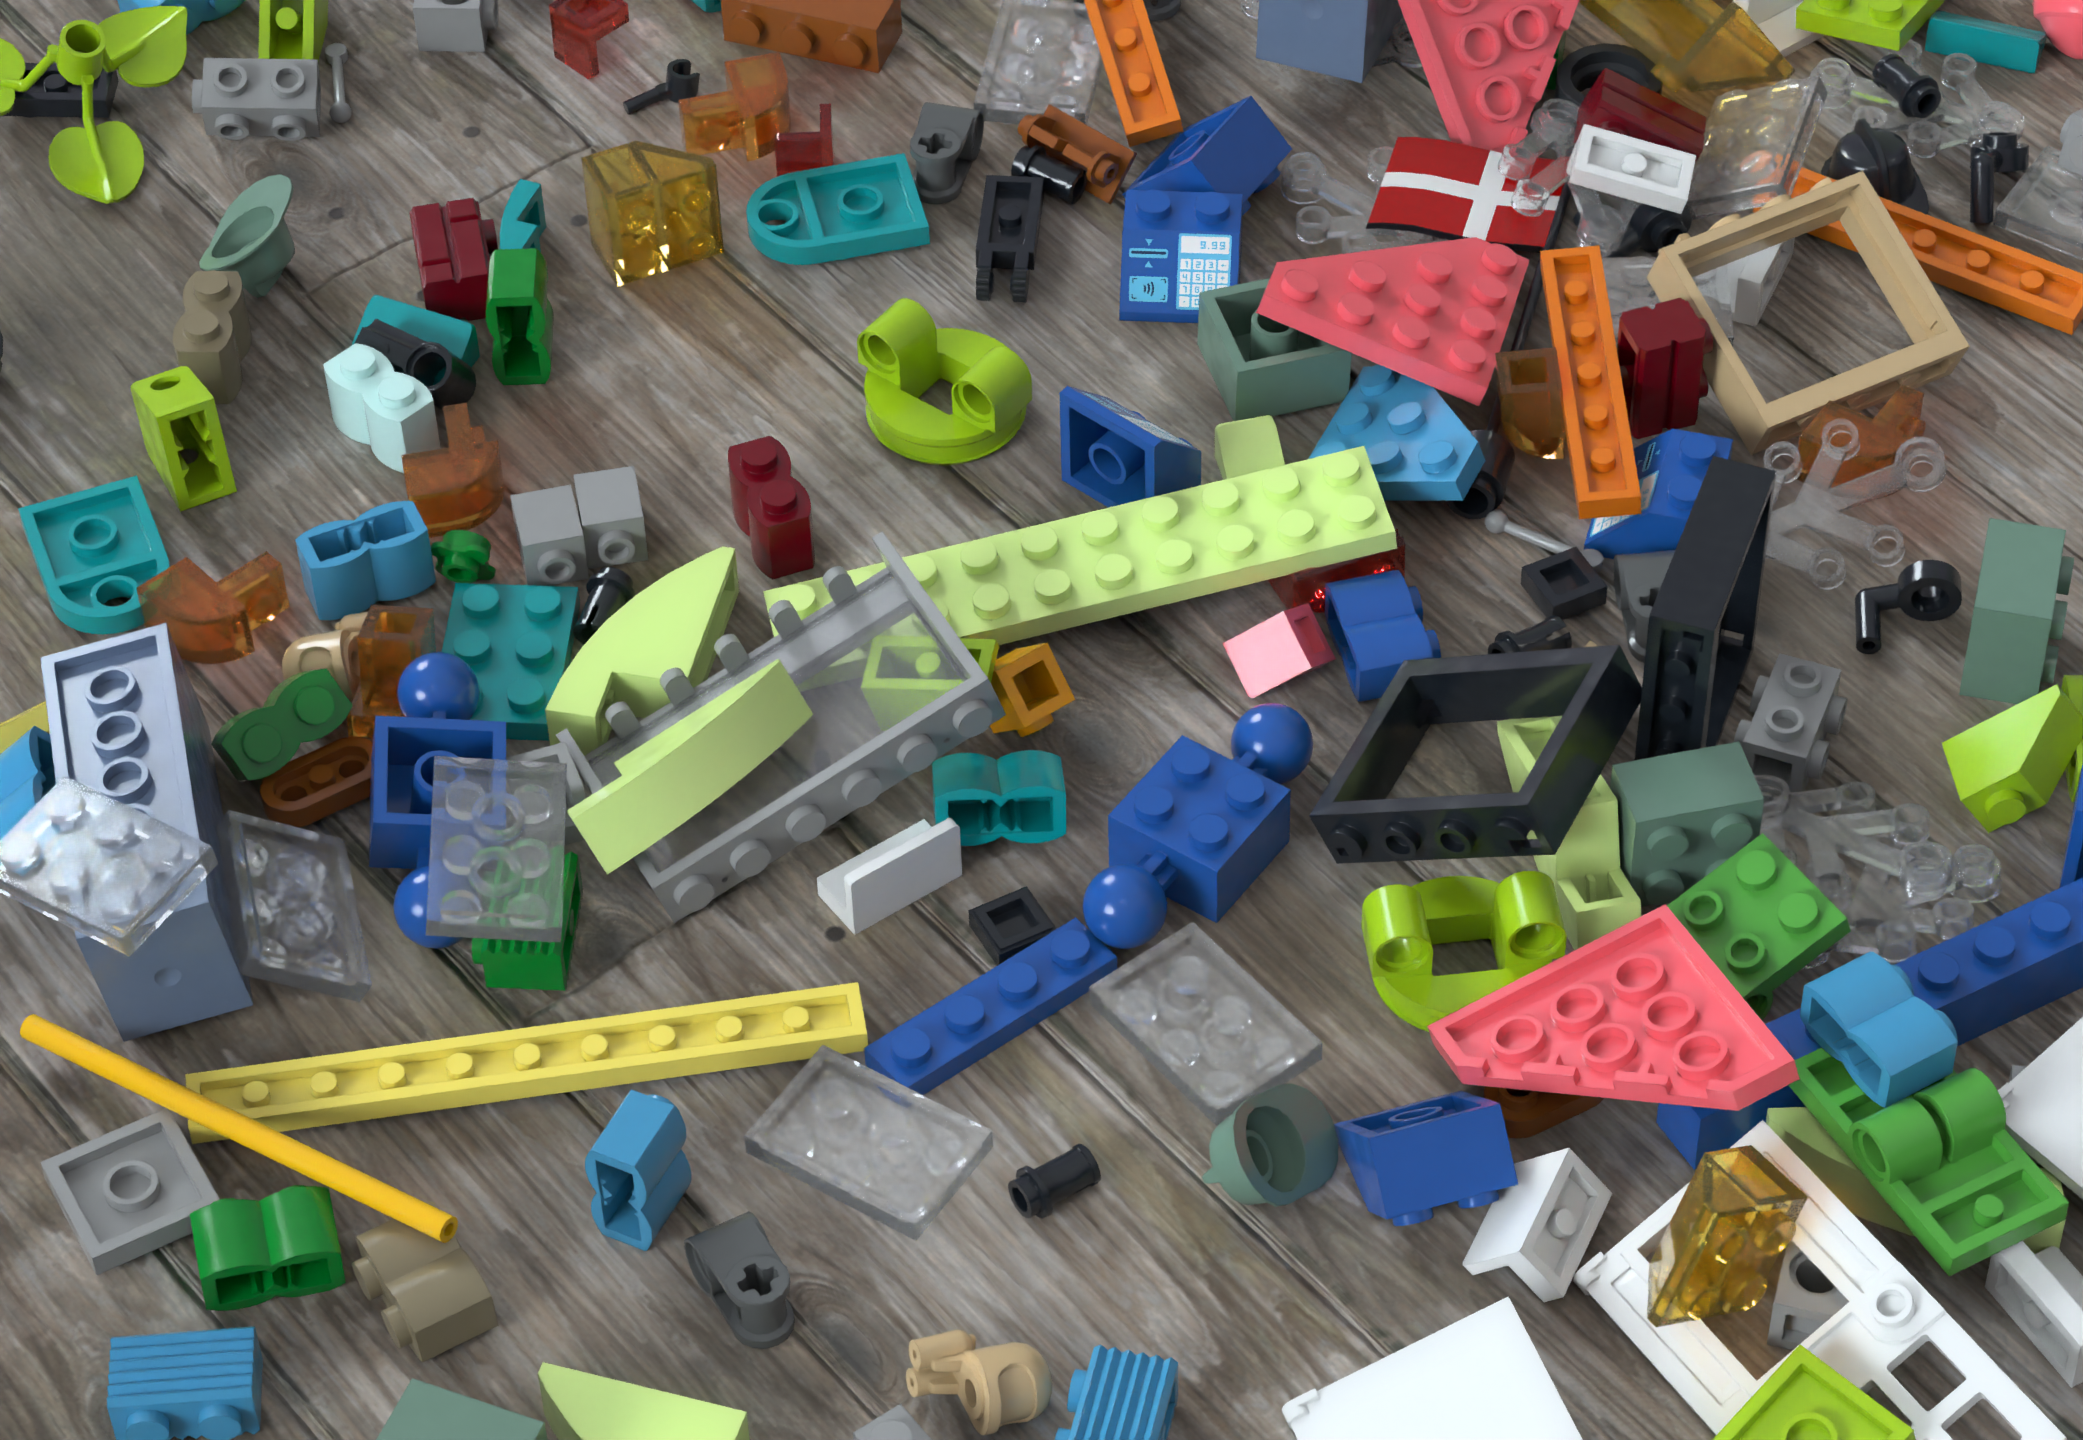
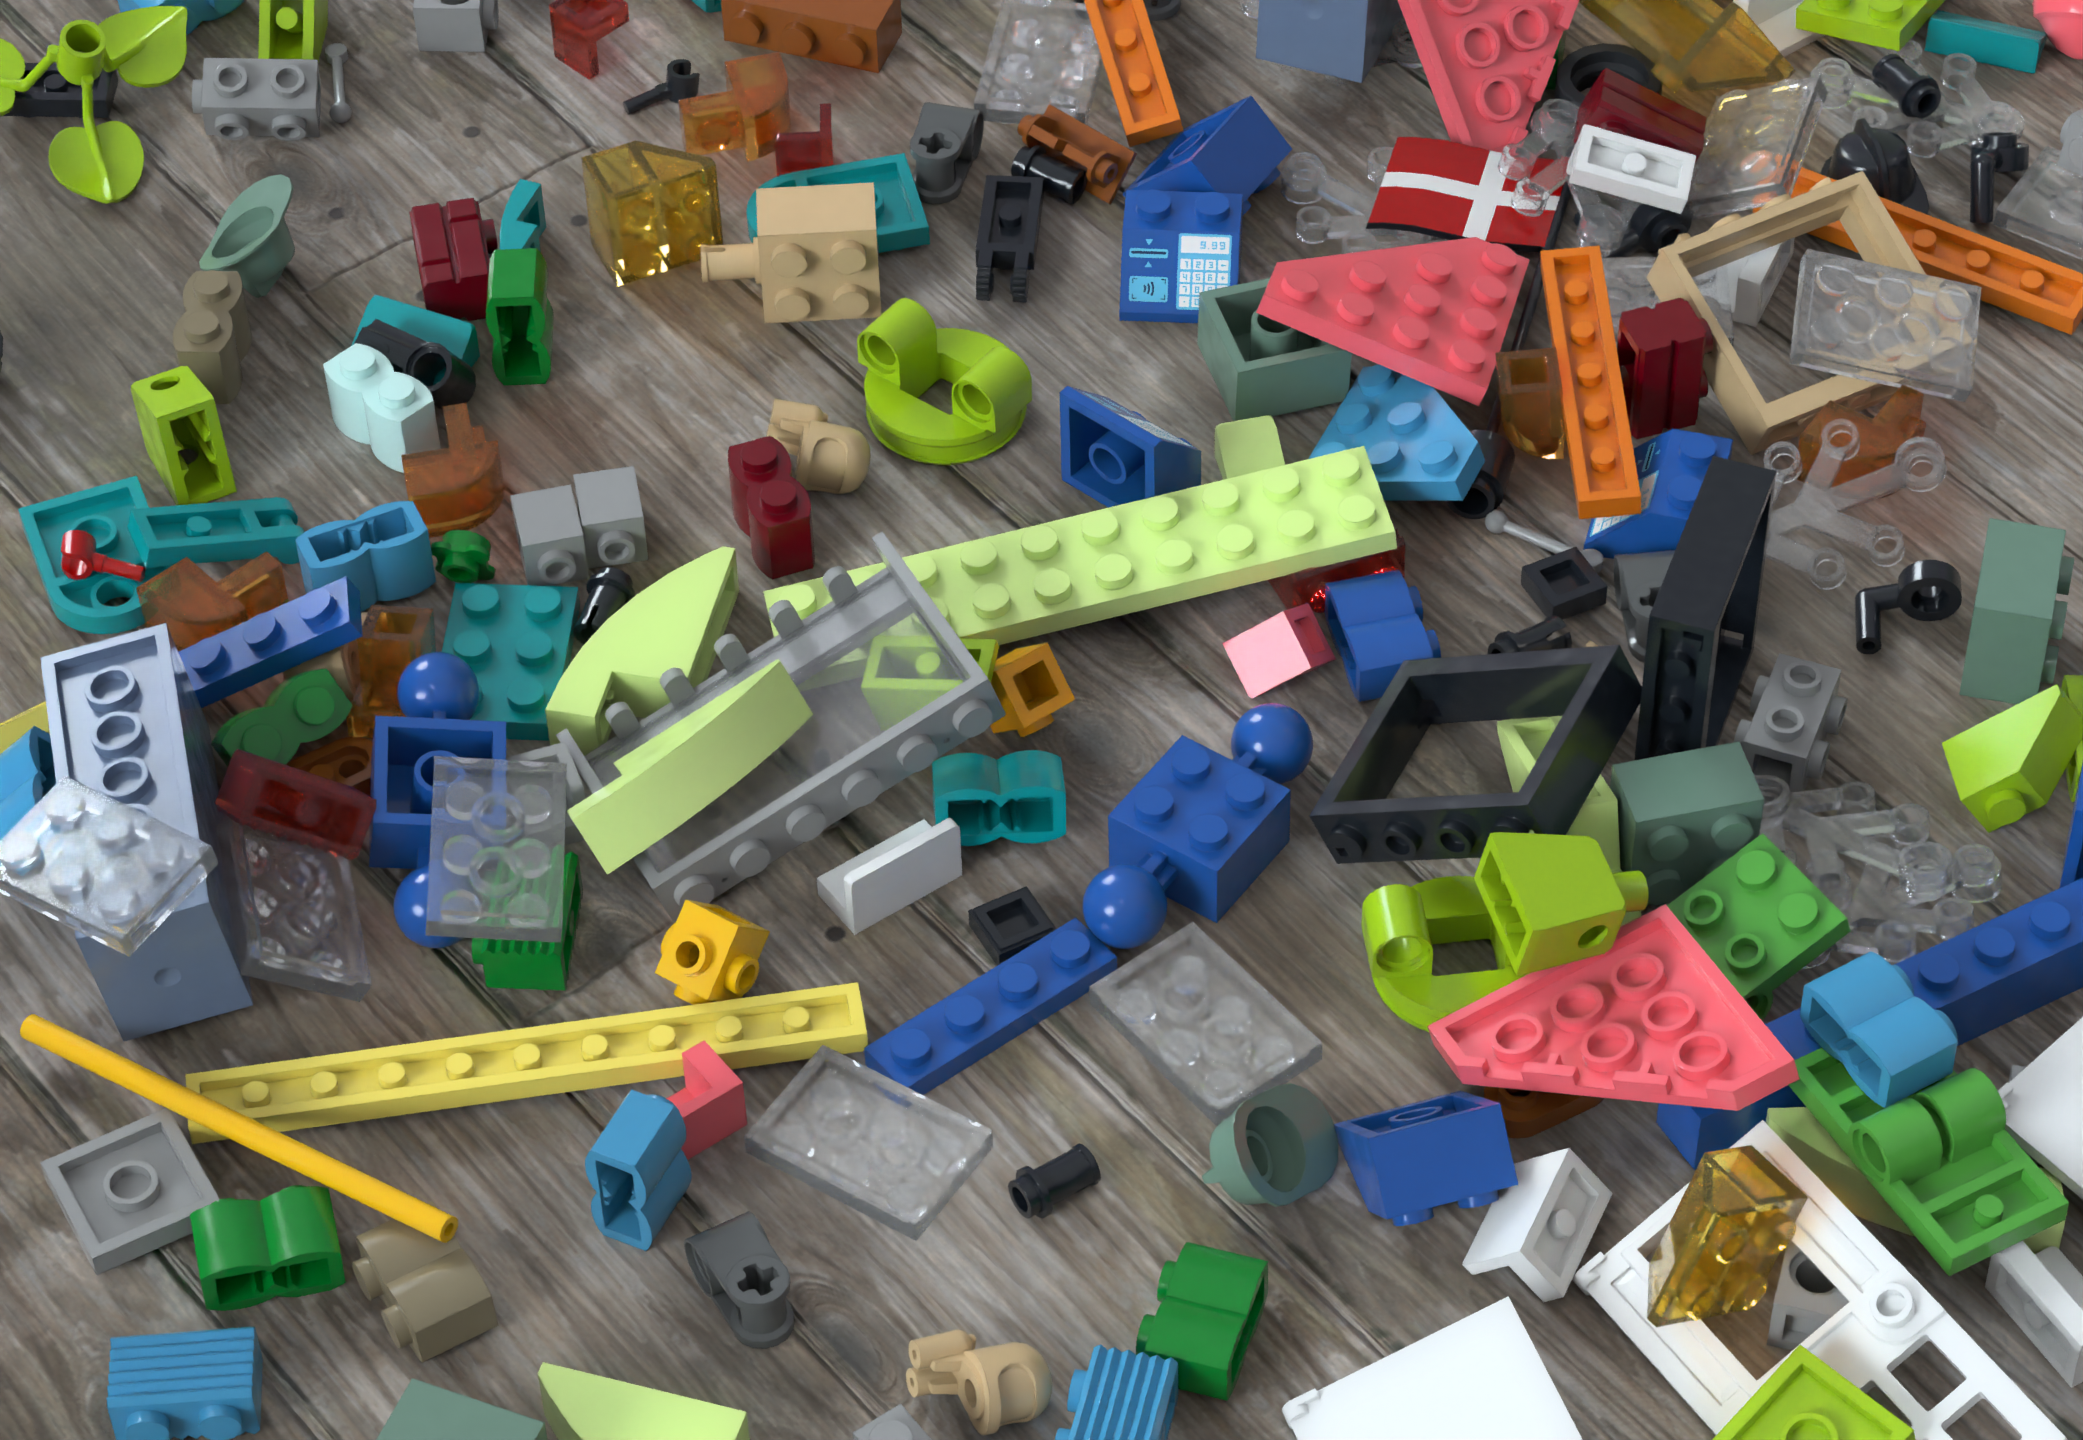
none -> red hand [61,530,146,582]
none -> teal plate [127,497,305,568]
none -> blue plate [179,576,363,708]
none -> clear red brick [215,749,377,861]
none -> yellow brick [655,900,770,1005]
none -> coral panel [666,1040,747,1160]
none -> tan brick [700,182,881,323]
none -> tan piece [766,399,871,494]
none -> green brick [1136,1242,1268,1401]
none -> lime torso [1474,832,1649,975]
none -> clear plate [1789,249,1982,402]

